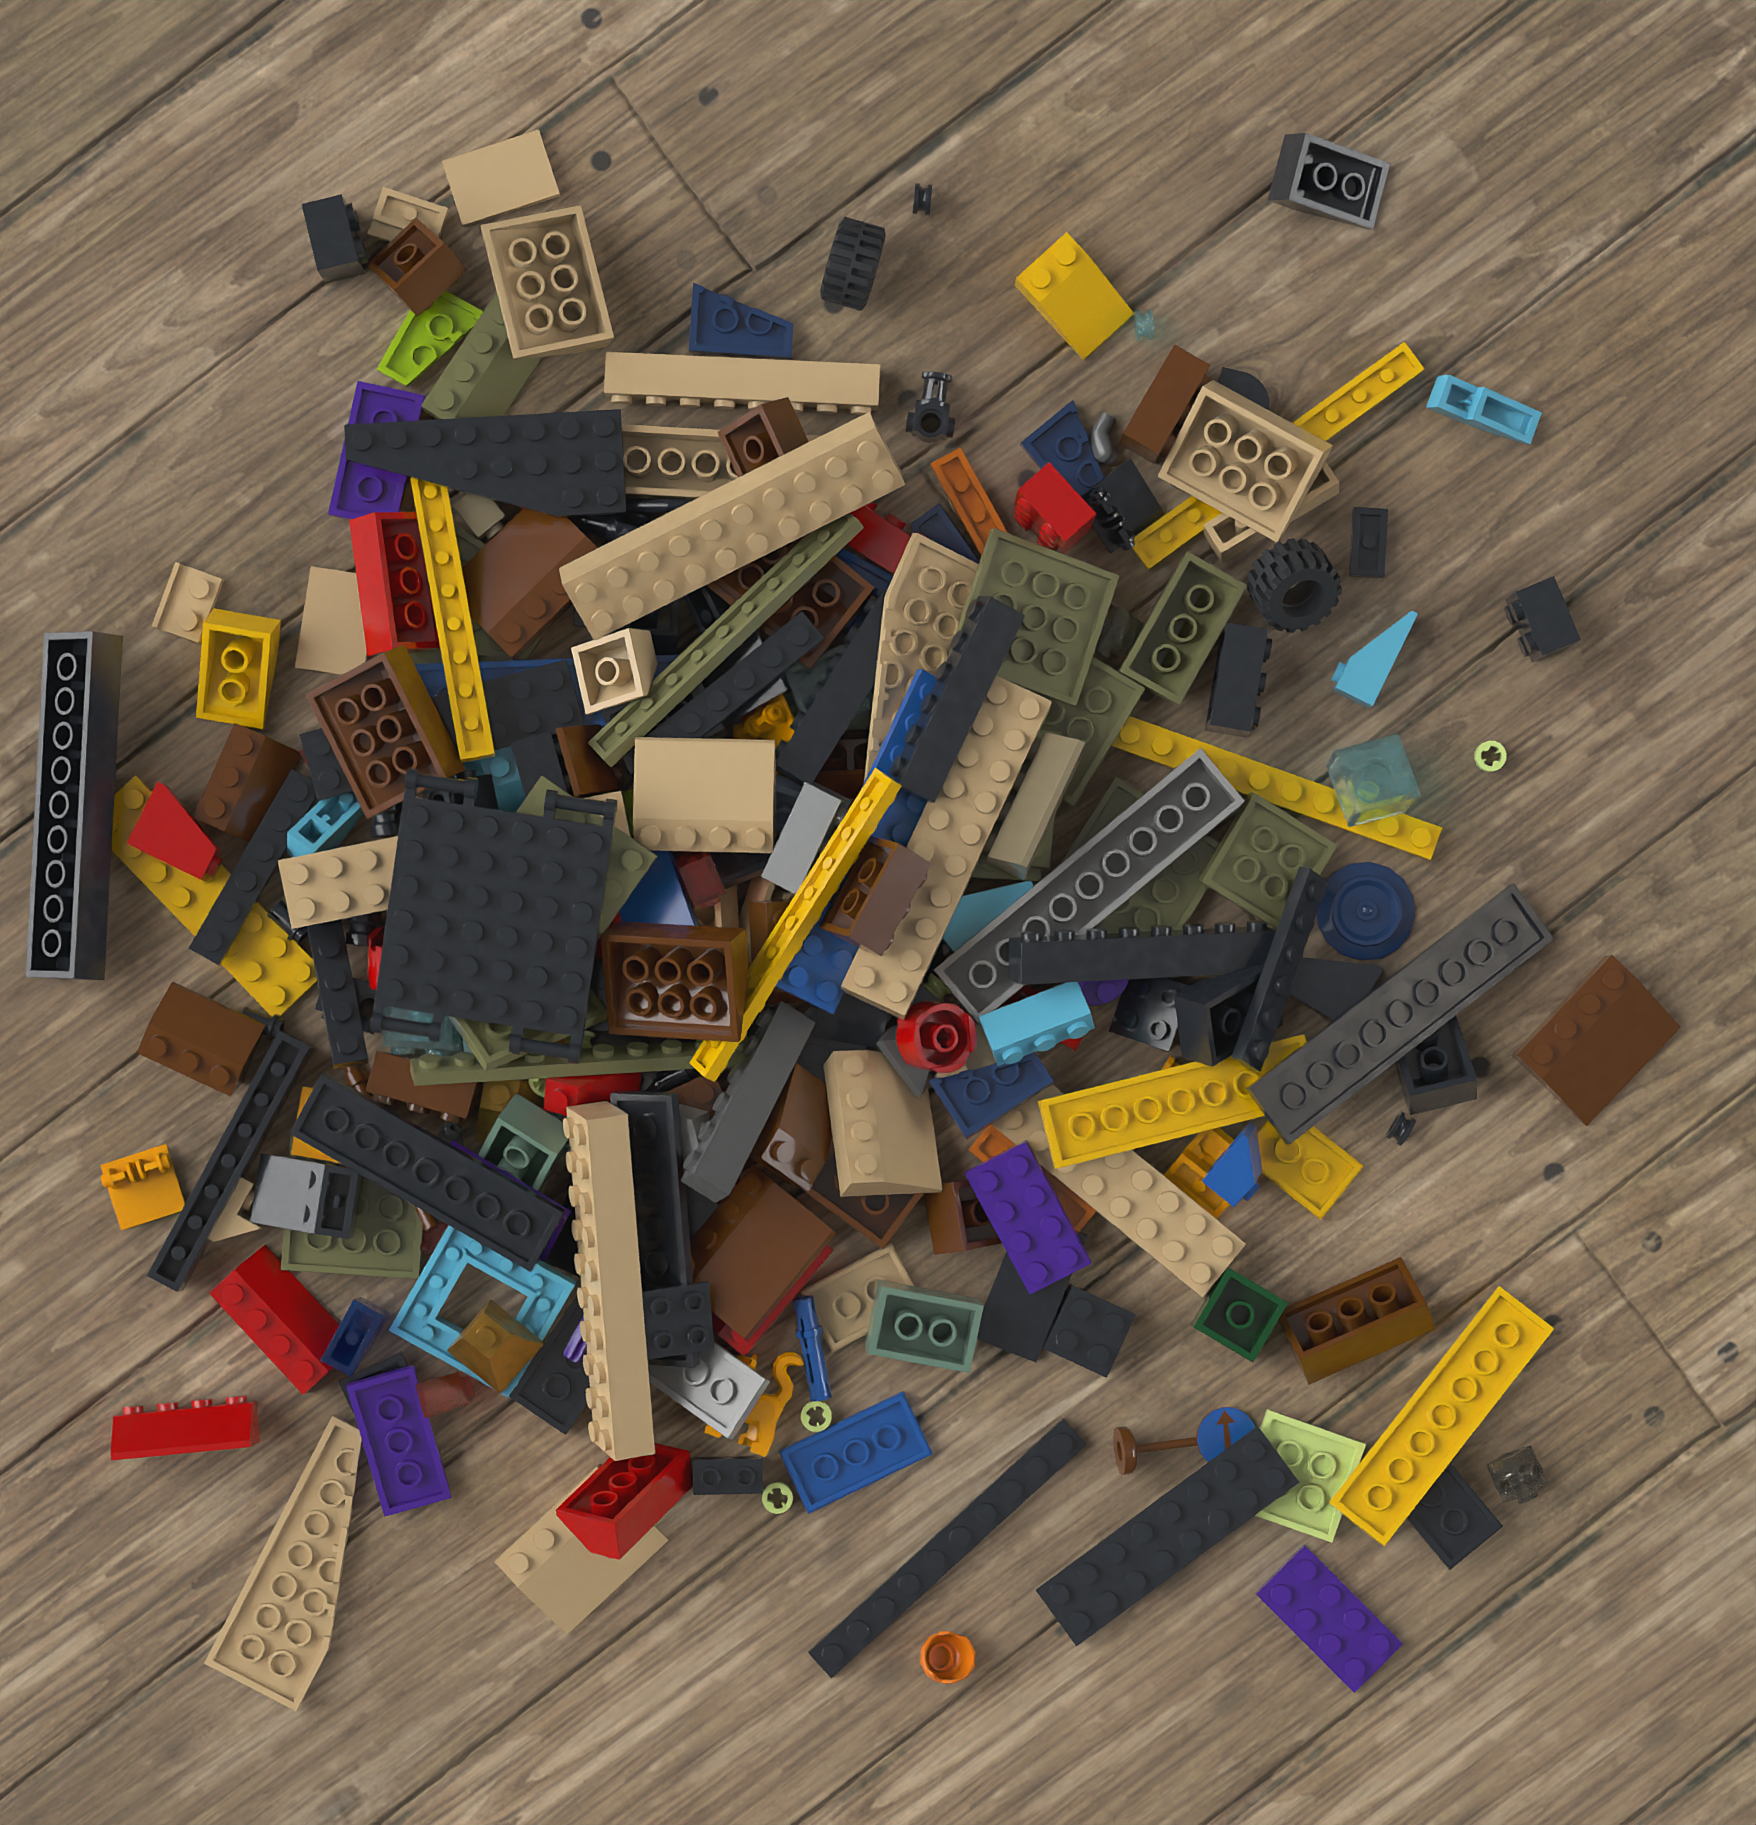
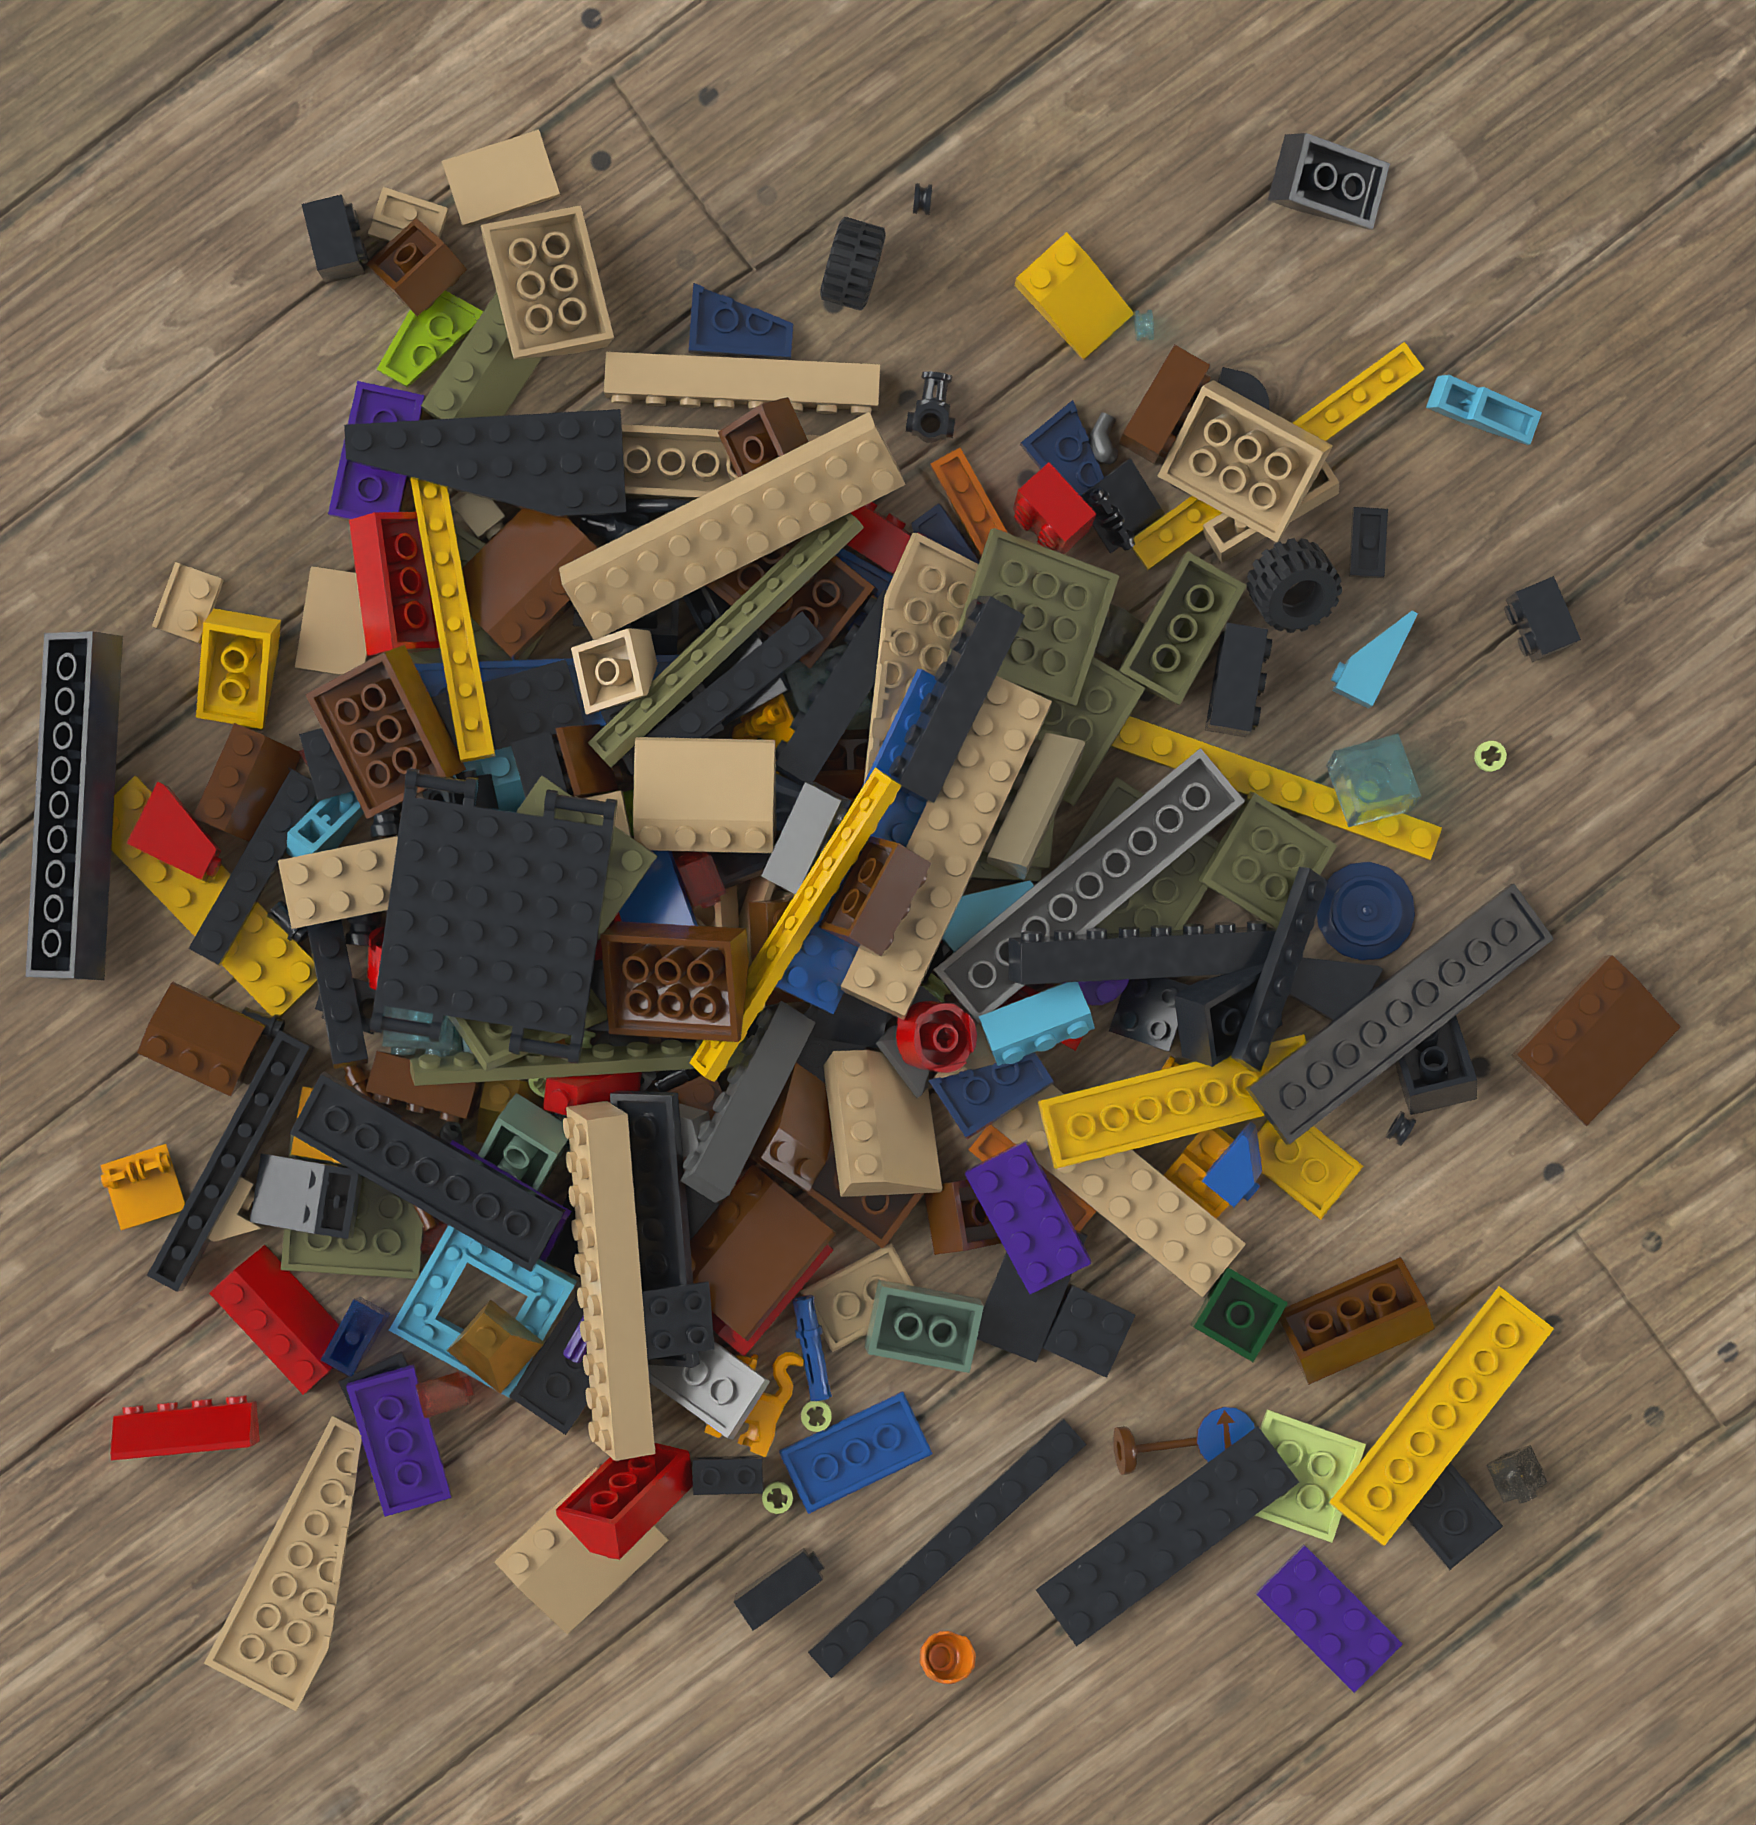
none -> black slope [733,1548,825,1631]

